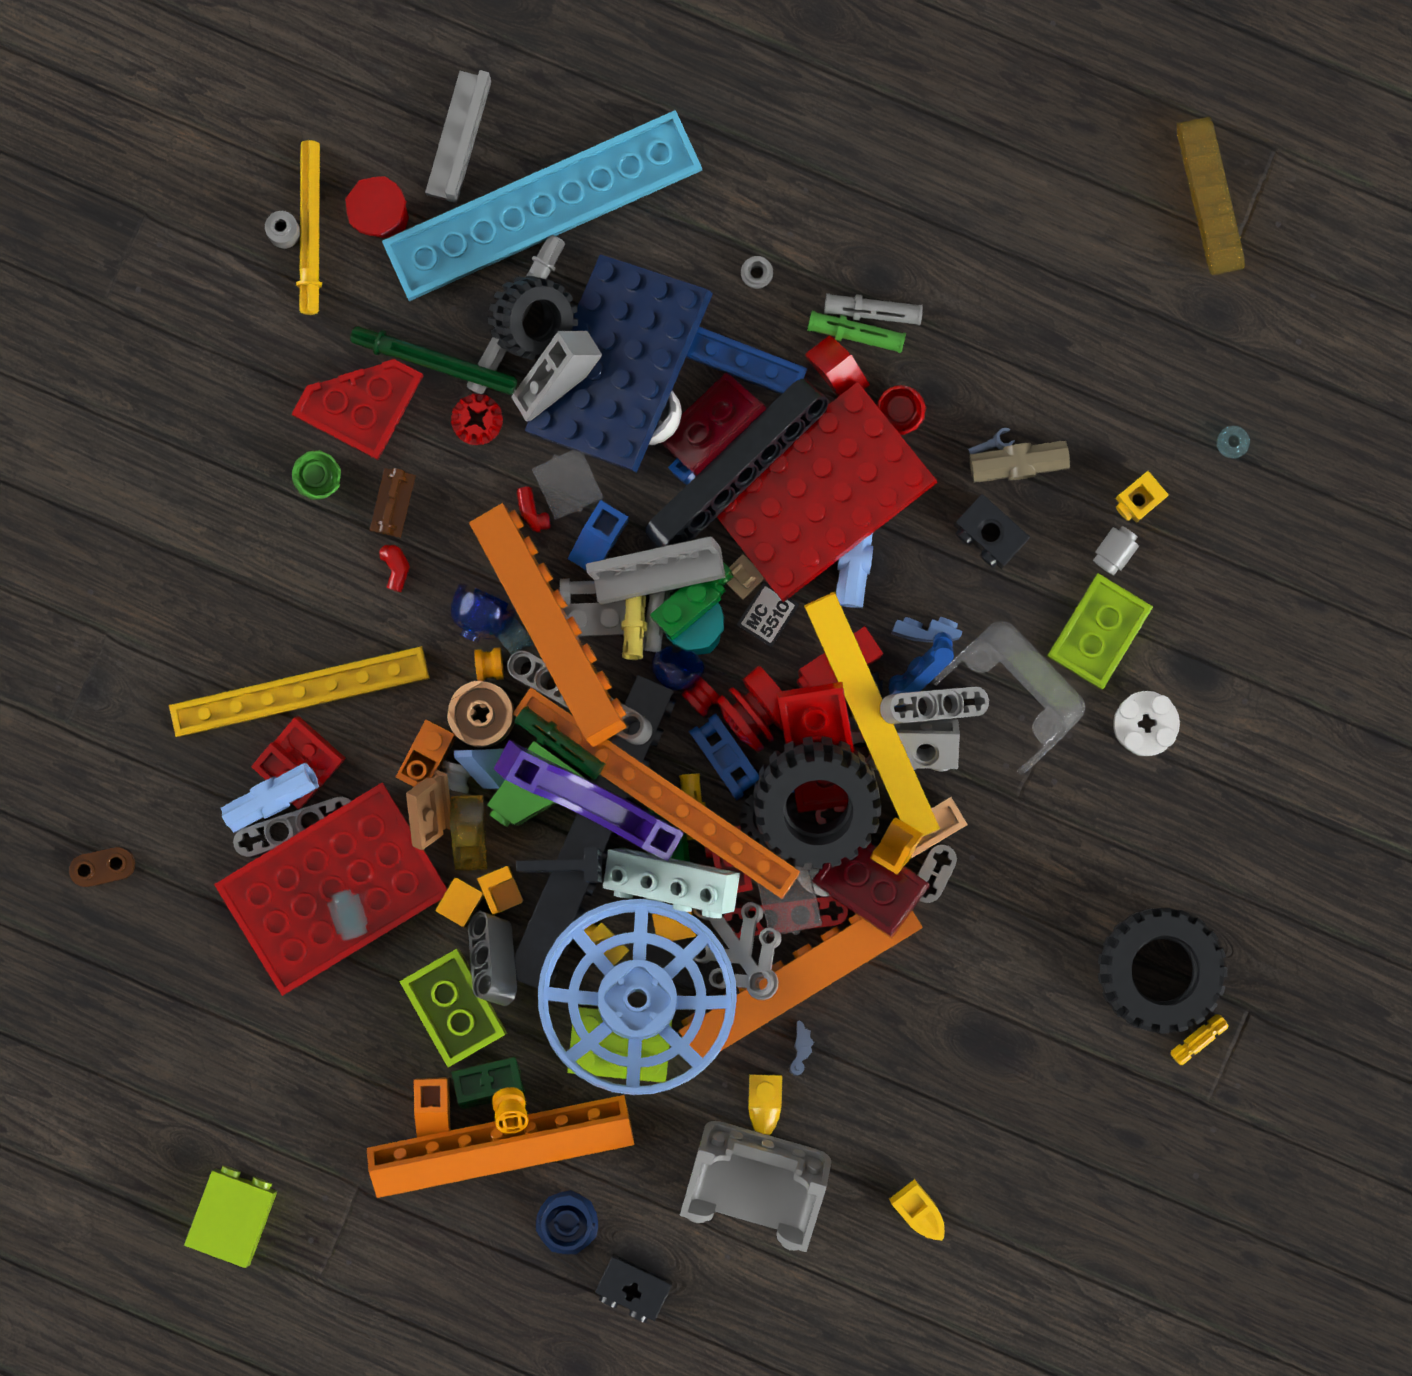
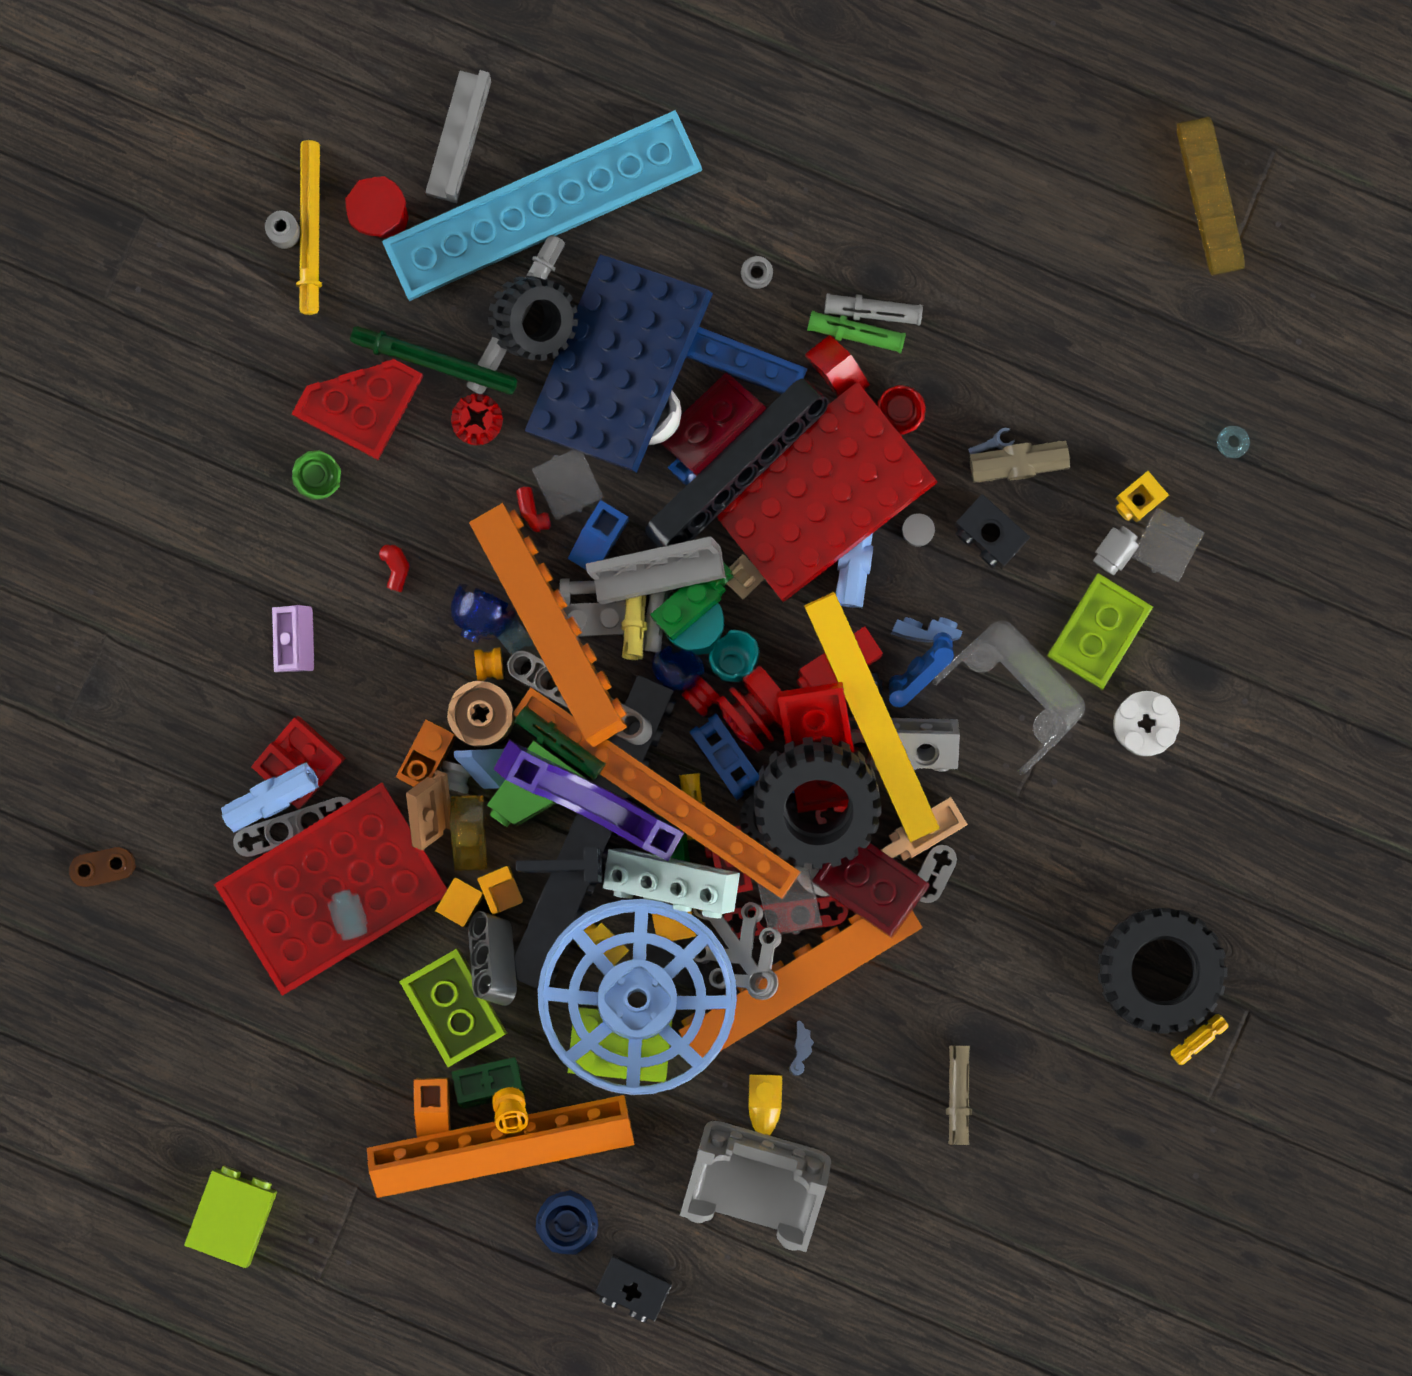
yellow tile [169,646,430,737] -> none
reddish brown hinge [369,468,416,538] -> none
light grey slope [511,331,602,421] -> none
sticker [737,582,799,647] -> none
light orange panel [870,817,923,875] -> none
light grey beam [880,687,989,724] -> none
yellow plate [889,1179,945,1241] -> none
none -> lavender slope [272,605,314,672]
none -> teal hair [709,630,760,682]
none -> light grey tile [902,513,935,547]
none -> dark tan pin [946,1046,972,1145]
none -> clear piece [1131,507,1205,583]

